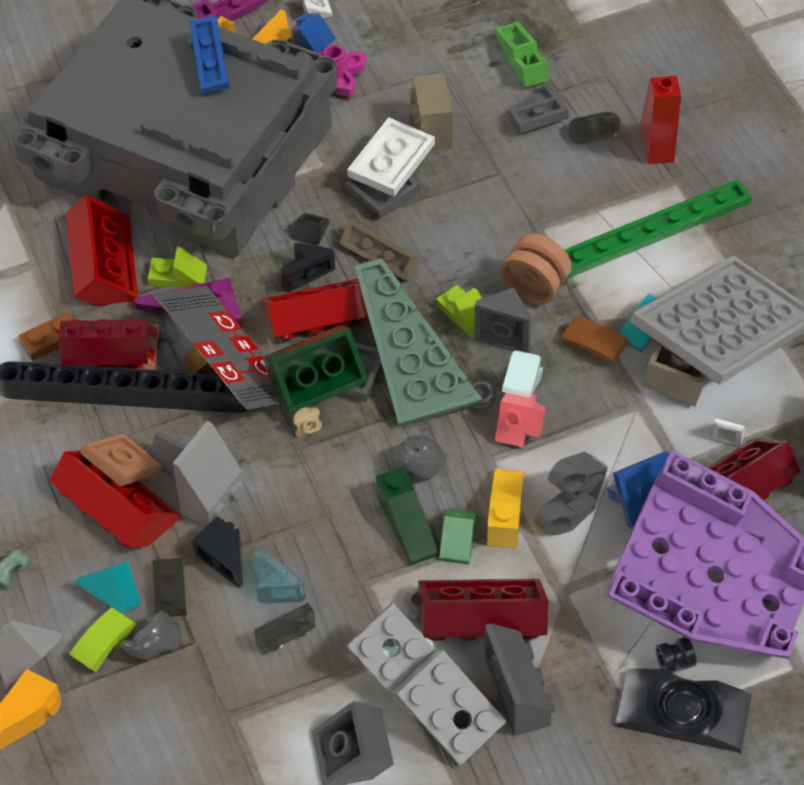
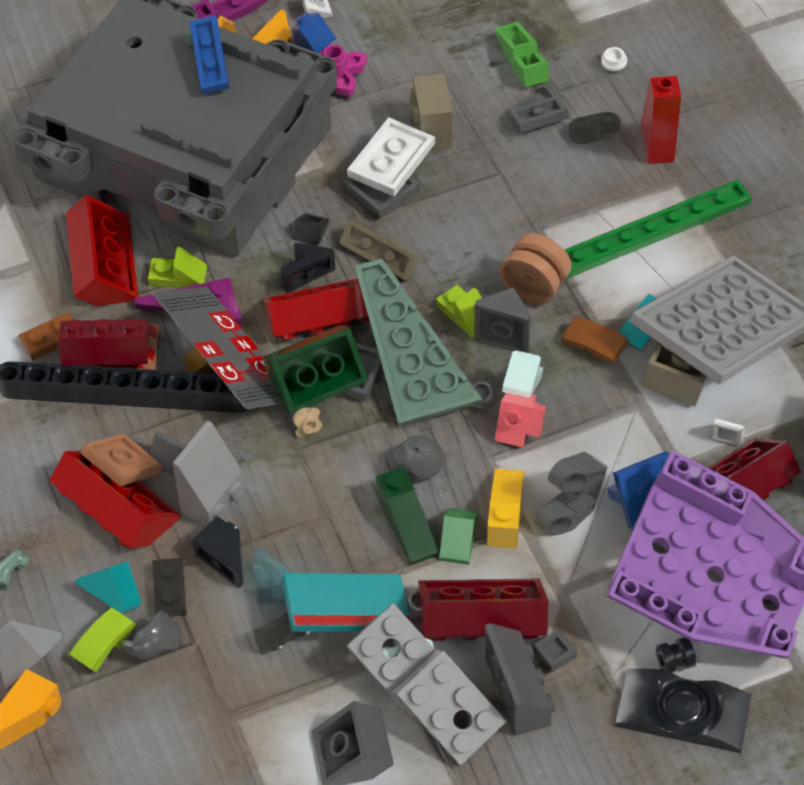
none -> teal tile [282,573,411,632]
none -> dark grey plate [533,629,577,673]
none -> white plate [601,47,627,71]

